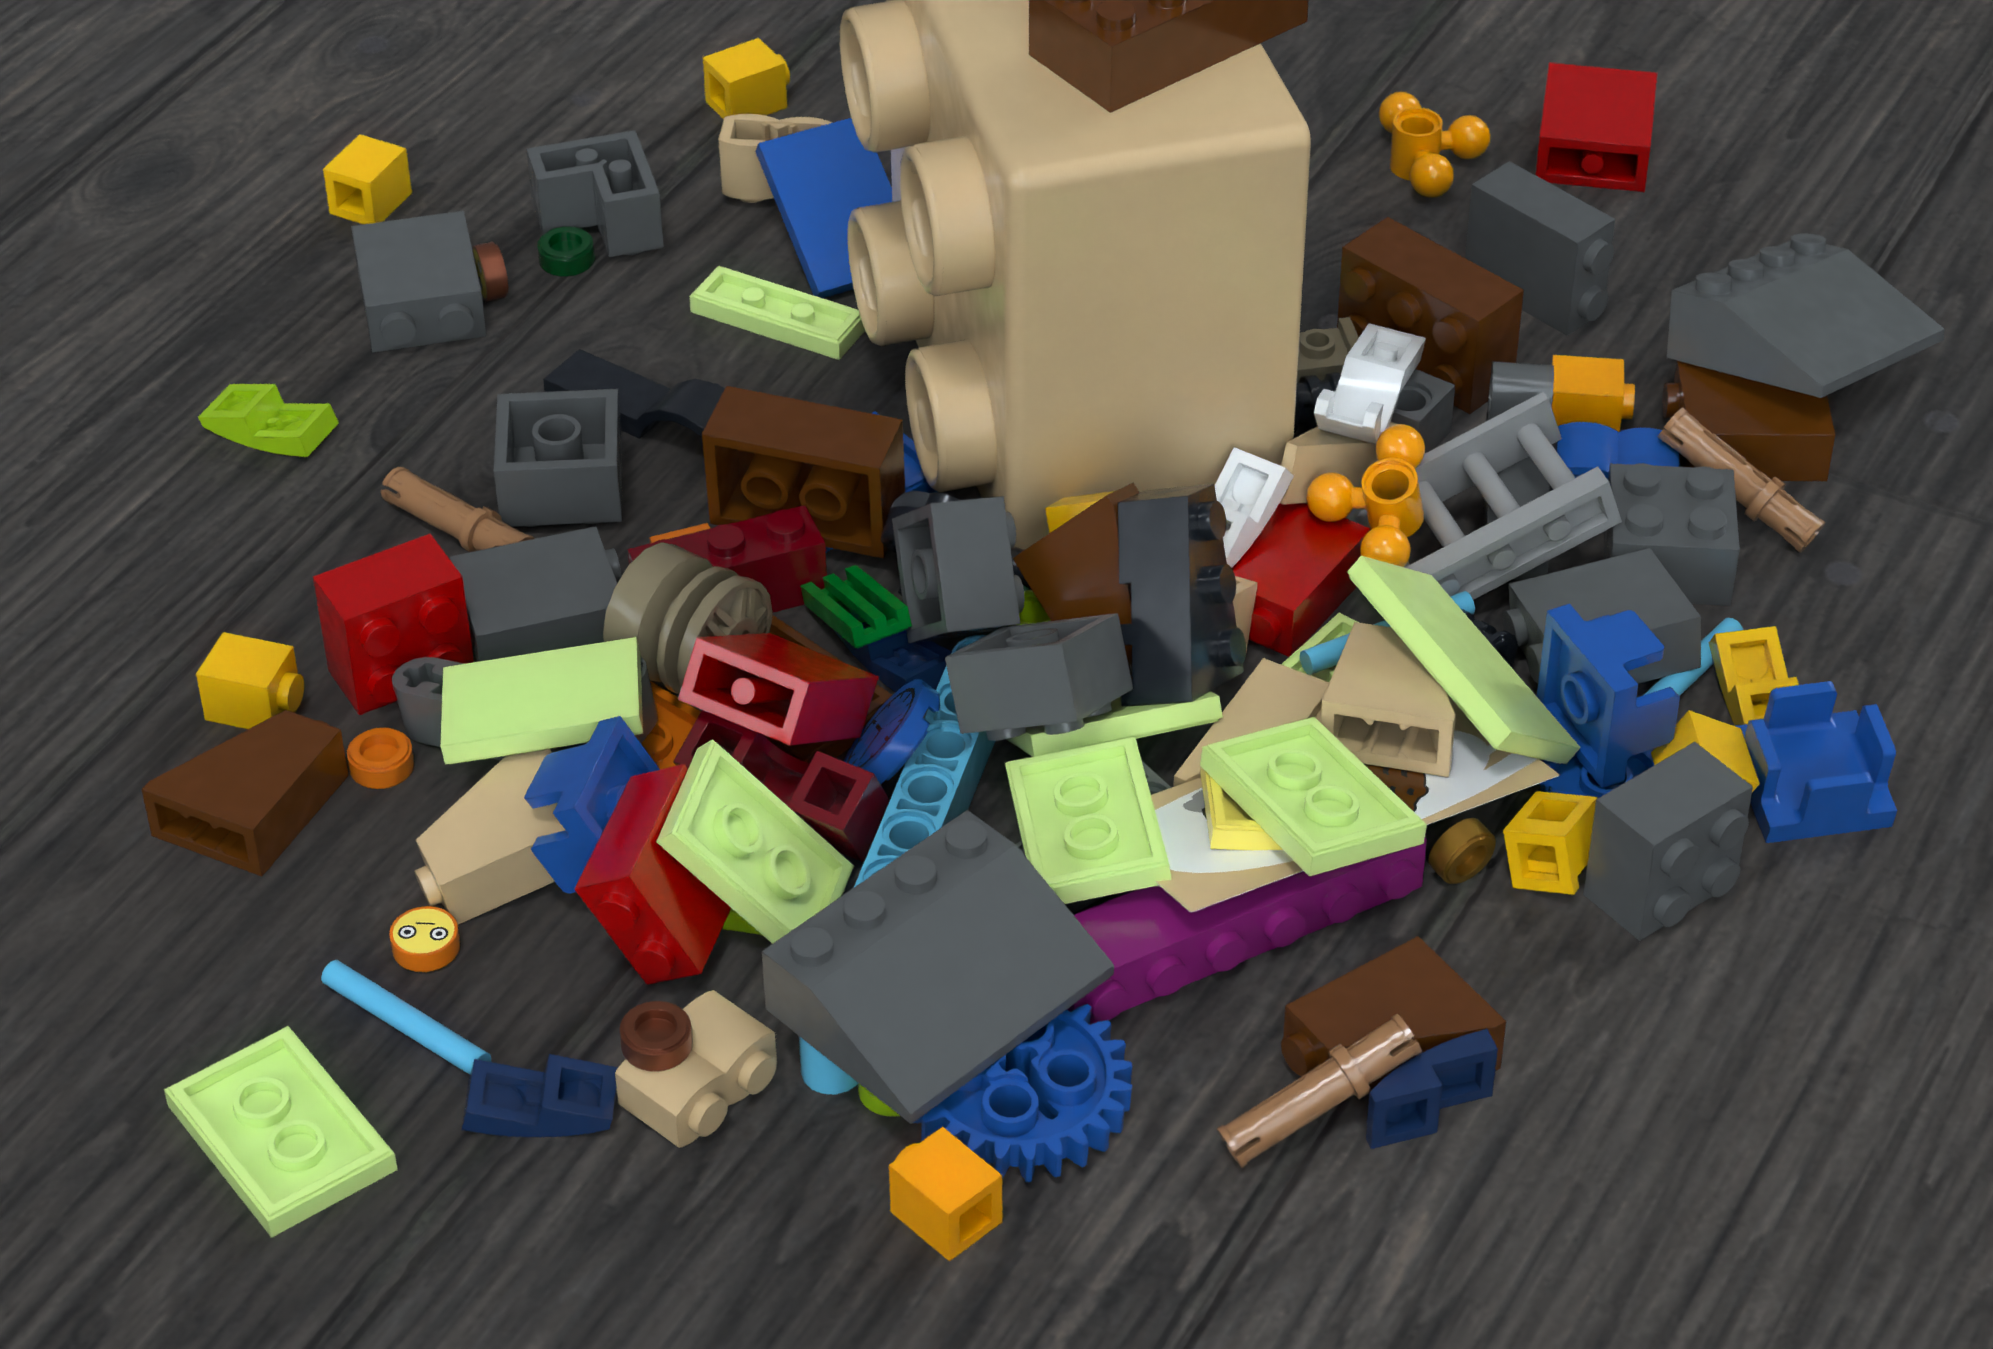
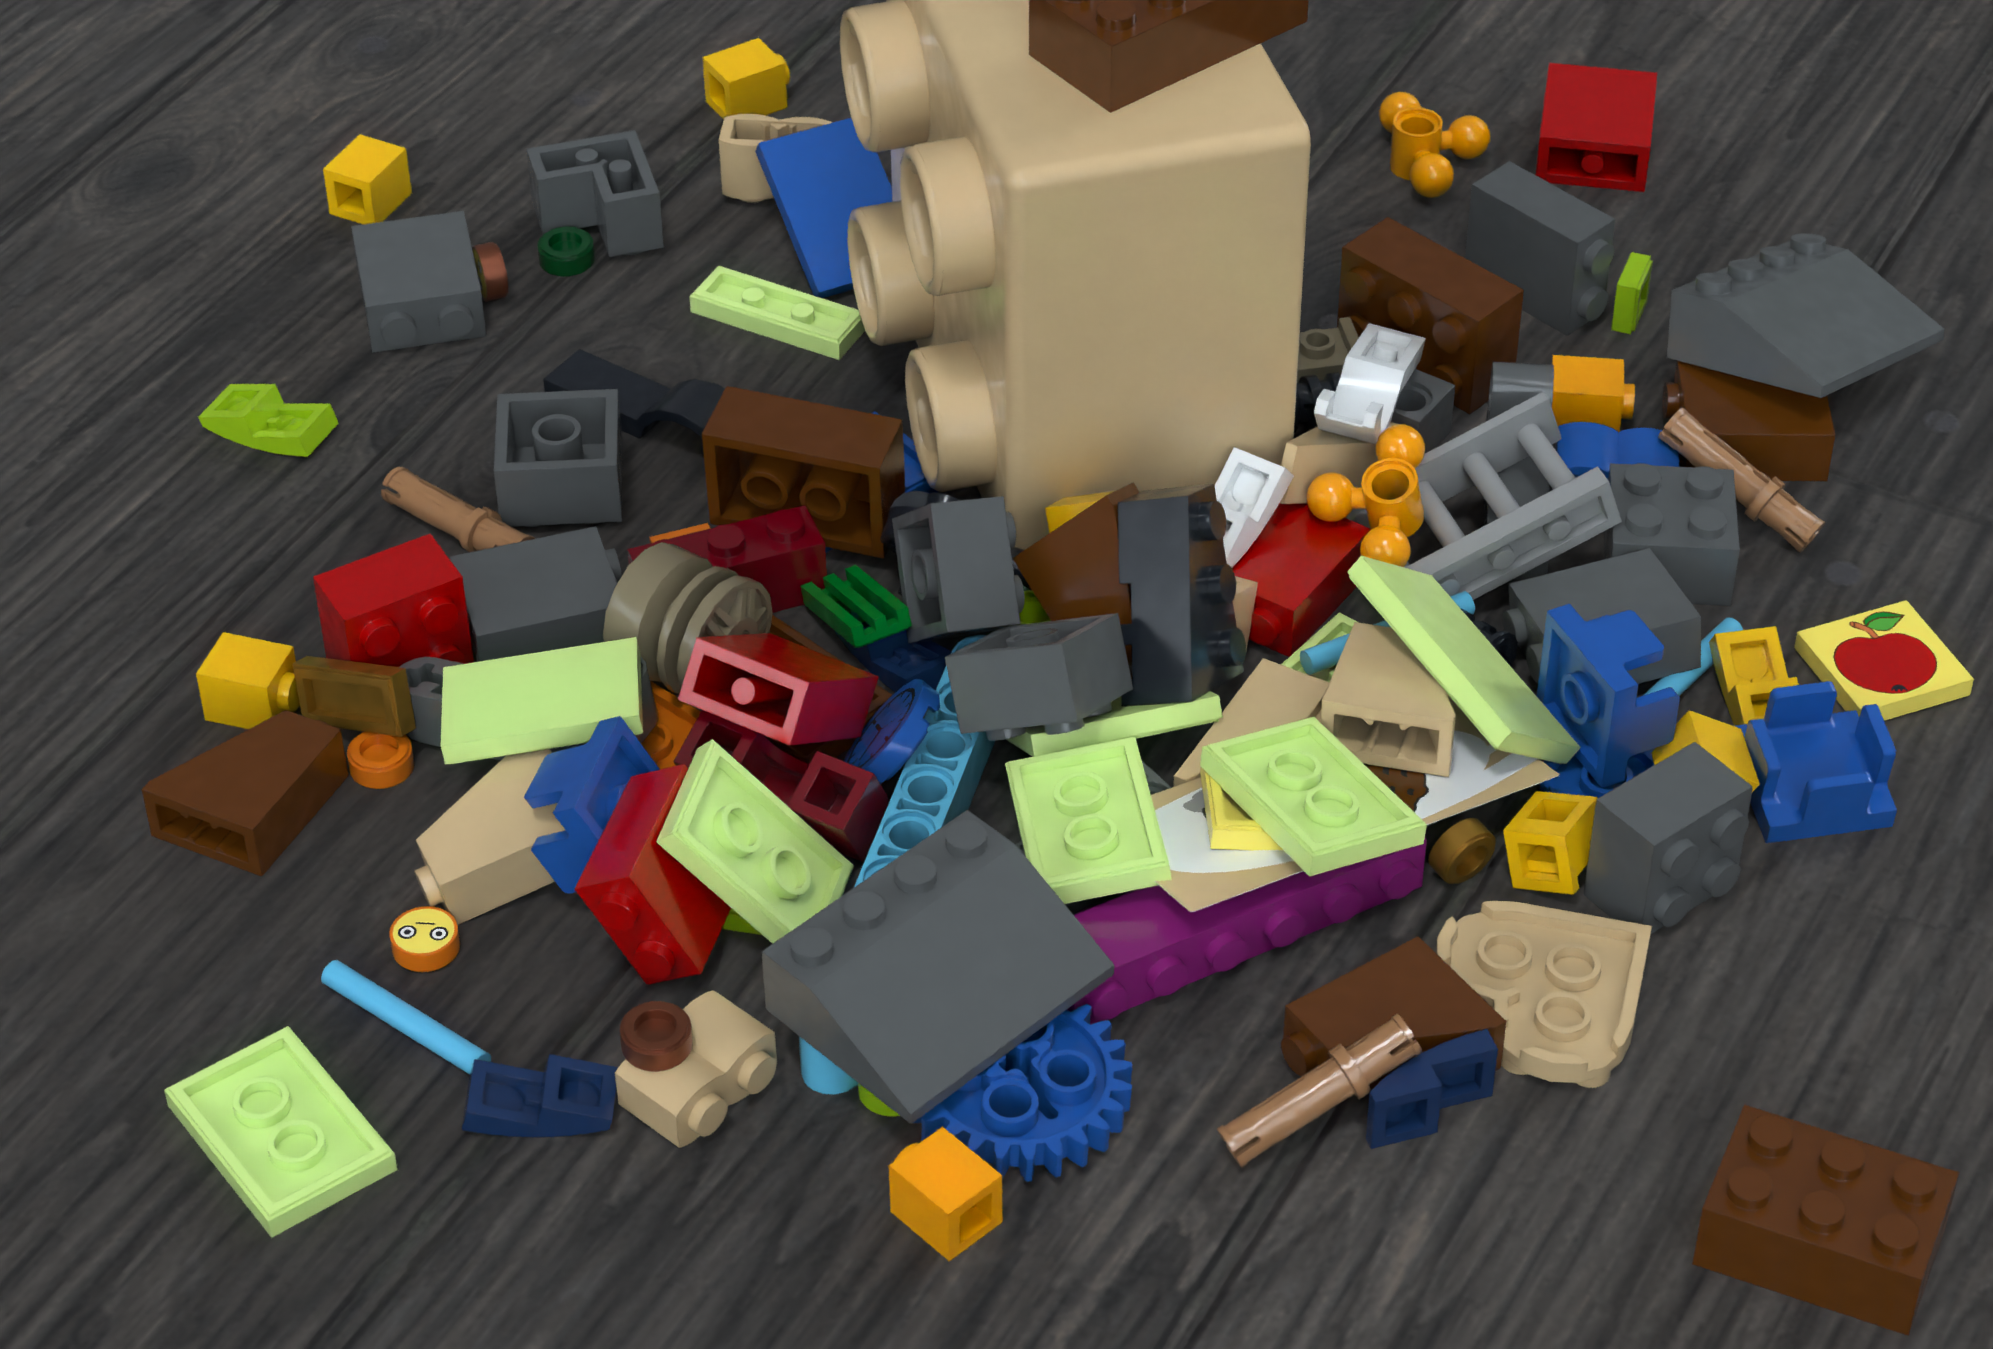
none -> pearl gold tile [292,656,416,737]
none -> tan plate [1436,901,1652,1088]
none -> lime tile [1611,252,1653,334]
none -> reddish brown brick [1692,1104,1959,1336]
none -> tile [1794,600,1974,721]

